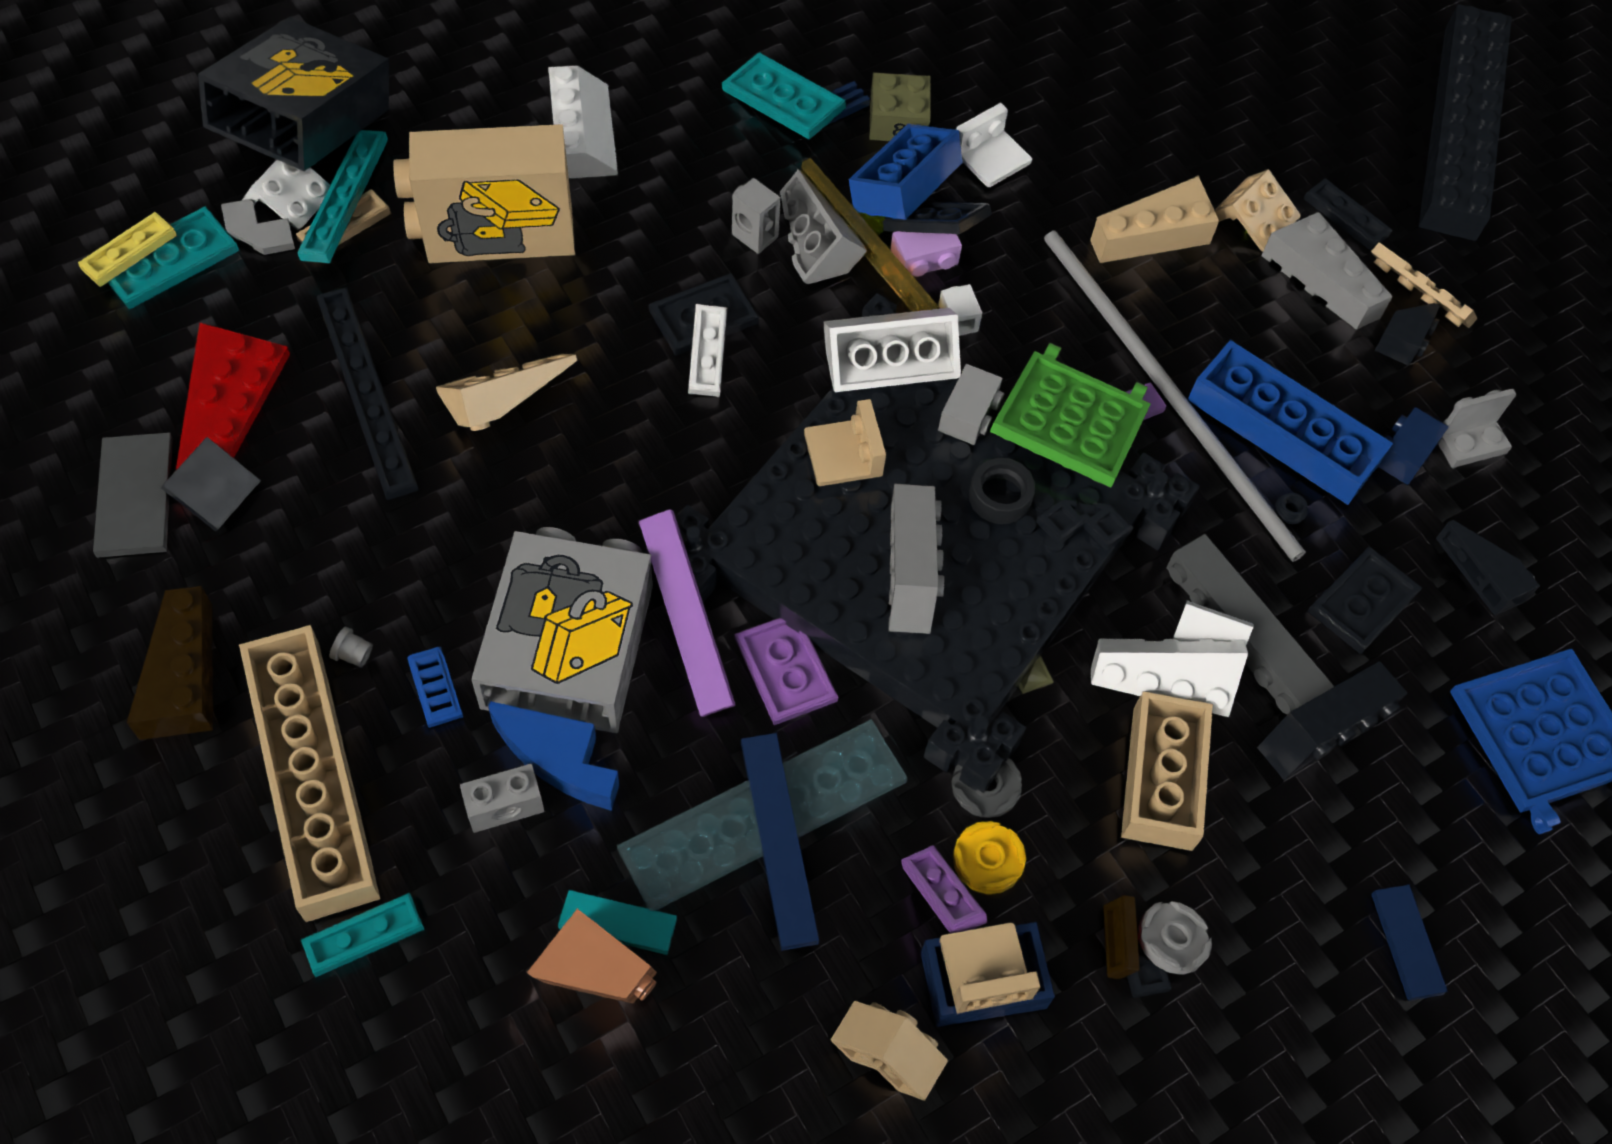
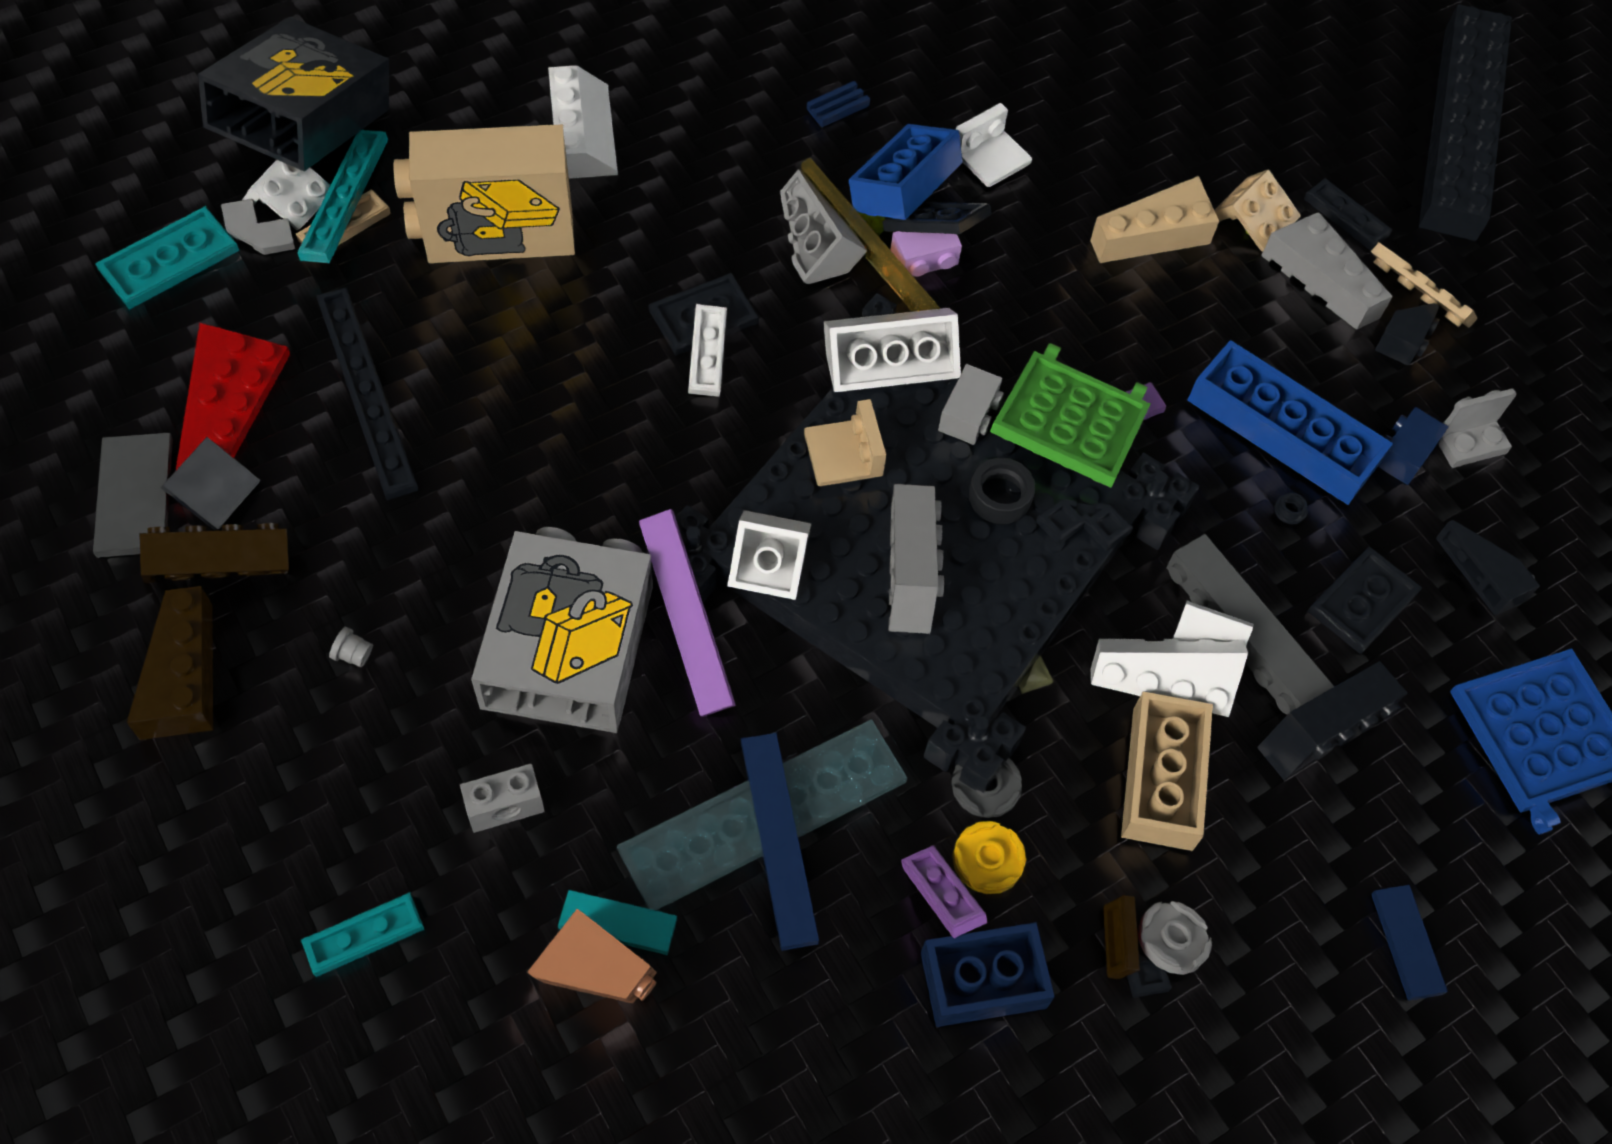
light yellow tile [78,212,177,287] -> none
tan brick [239,625,381,922] -> none
blue slope [407,647,463,728] -> none
tan wedge [436,354,577,431] -> none
blue slope [488,701,619,810] -> none
teal tile [722,53,846,140] -> none
light grey brick [732,178,780,254] -> none
medium lavender tile [734,618,838,725] -> none
tan brick [831,1001,948,1101] -> none
olive brick [870,73,930,141] -> none
white brick [938,284,982,336] -> none
tan bracket [940,923,1040,1014] -> none
light grey piece [1044,230,1306,562] -> none
none -> dark brown wedge [139,523,289,583]
none -> white slope [728,510,811,600]

